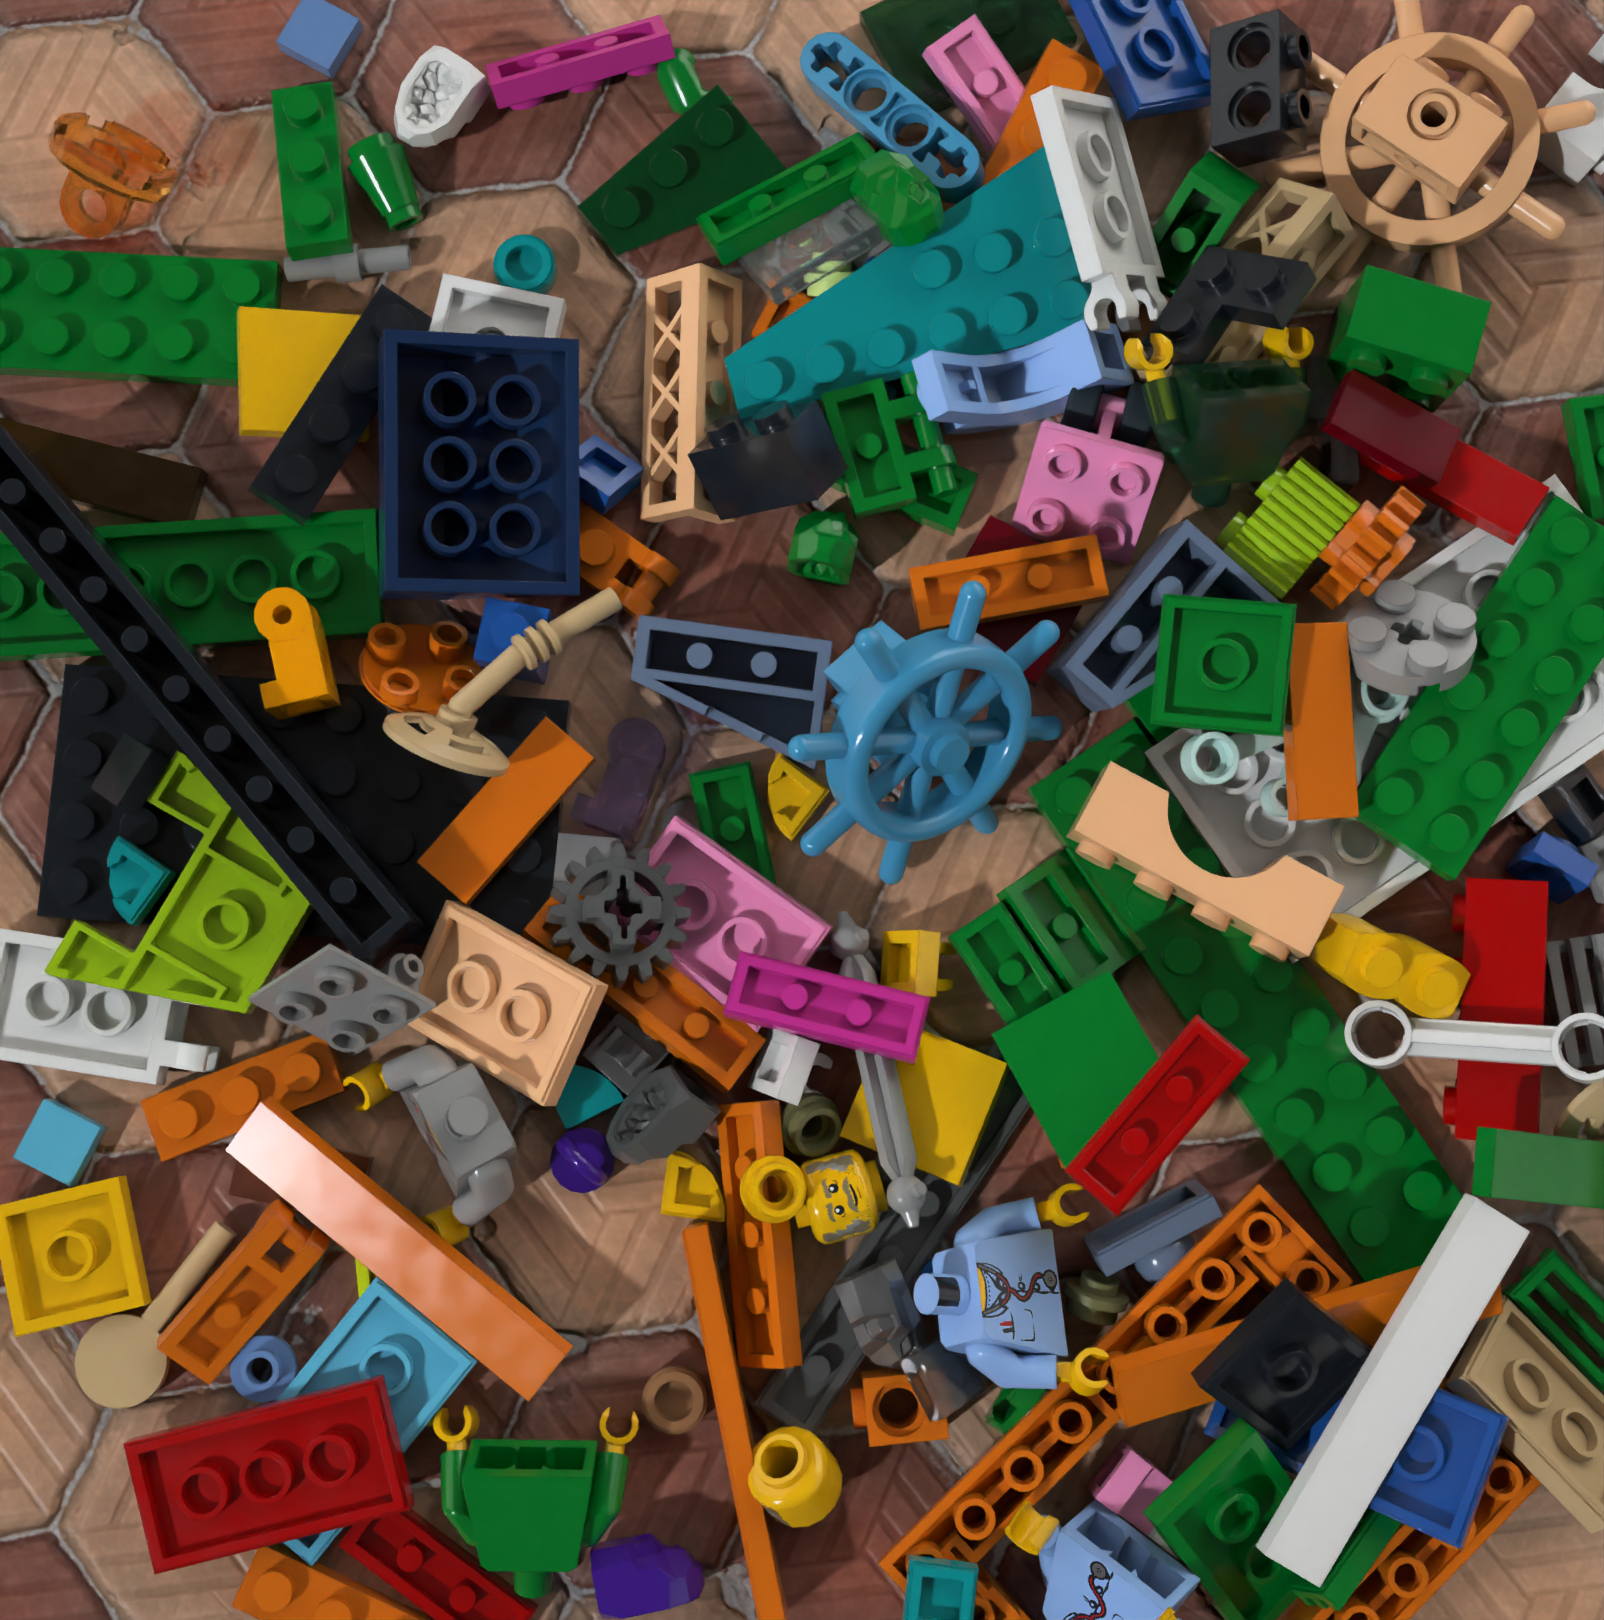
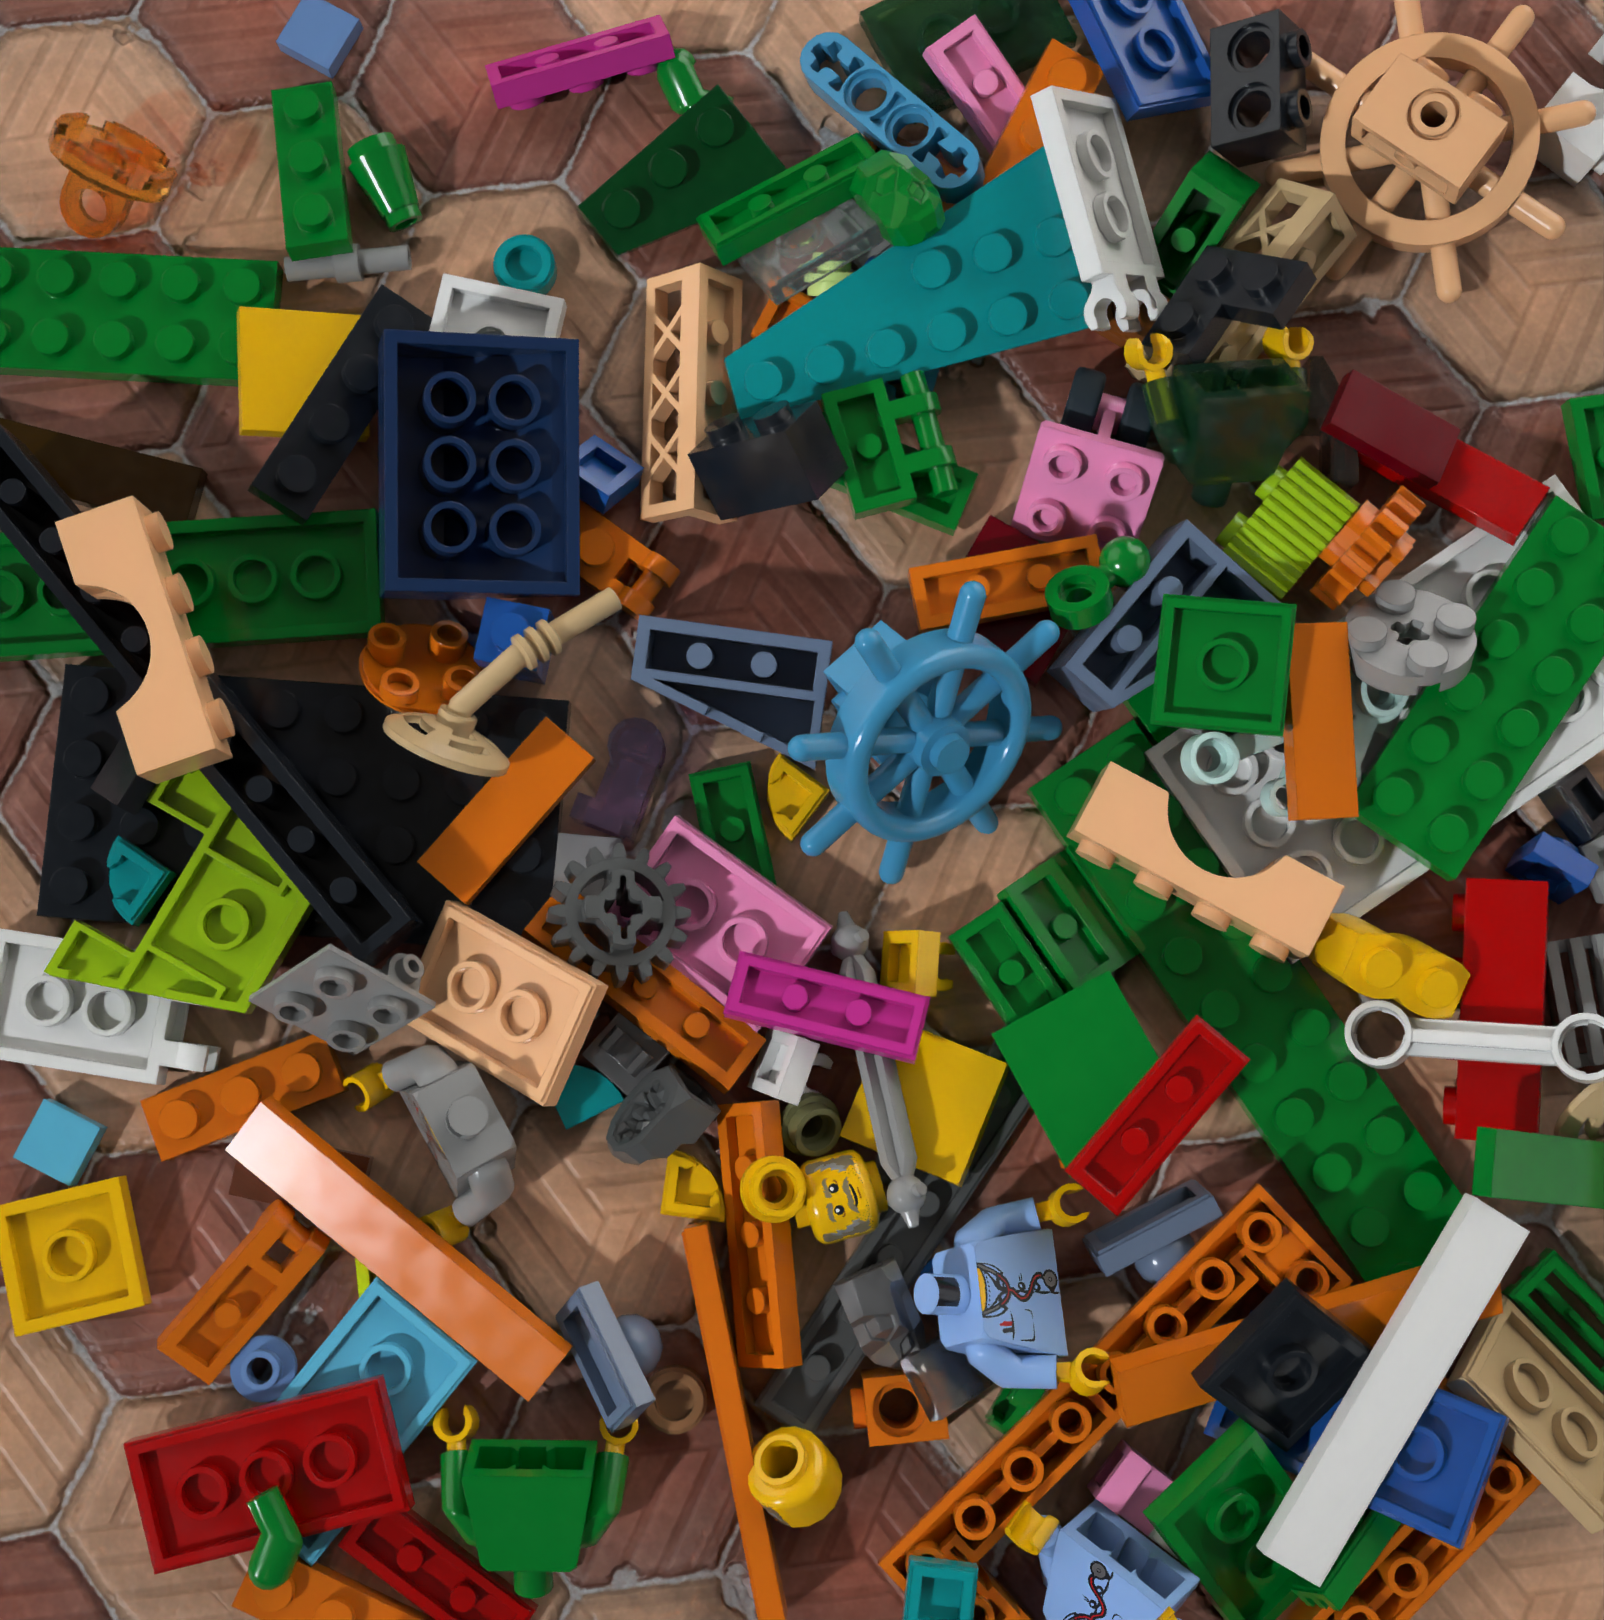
tan piece [75,1220,237,1409] -> none
light orange leg [254,587,341,720] -> none
white rock [394,45,490,148] -> none
dark purple tile [550,1127,616,1193] -> none
dark purple rock [590,1533,705,1619] -> none
green rock [788,511,860,586] -> none
light blue arch [911,318,1134,434] -> none
olive plate [1063,1270,1129,1326] -> none
green brick [1315,264,1492,413] -> none
none -> light nougat arch [55,495,235,784]
none -> green arm [247,1486,303,1590]
none -> sand blue tile [555,1281,663,1433]
none -> green plate [1045,536,1151,630]

